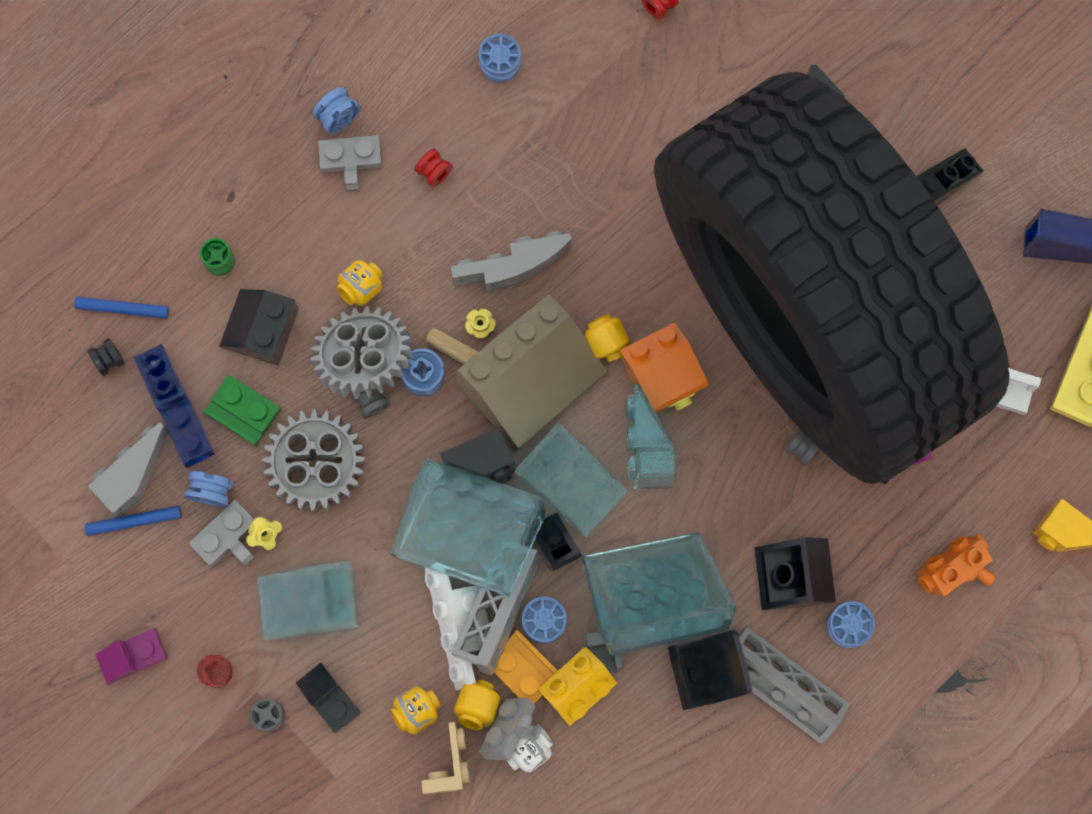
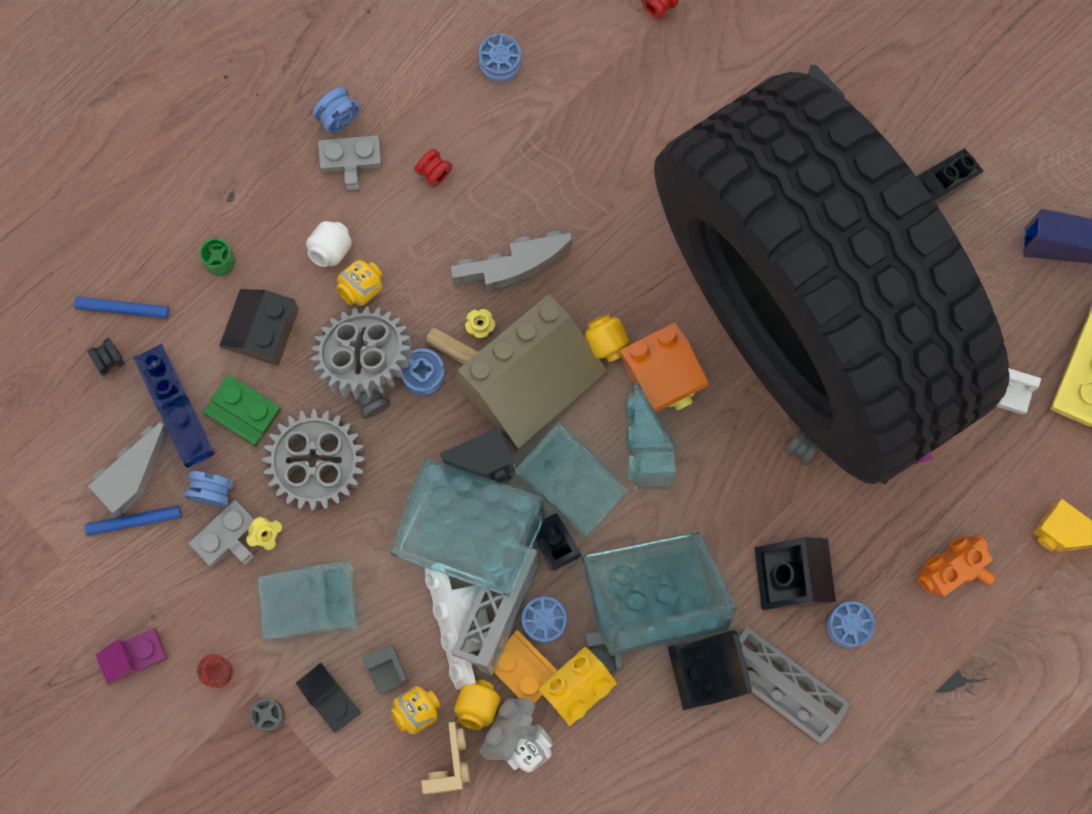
none -> white head [306,221,352,267]
none -> dark grey panel [362,644,409,694]

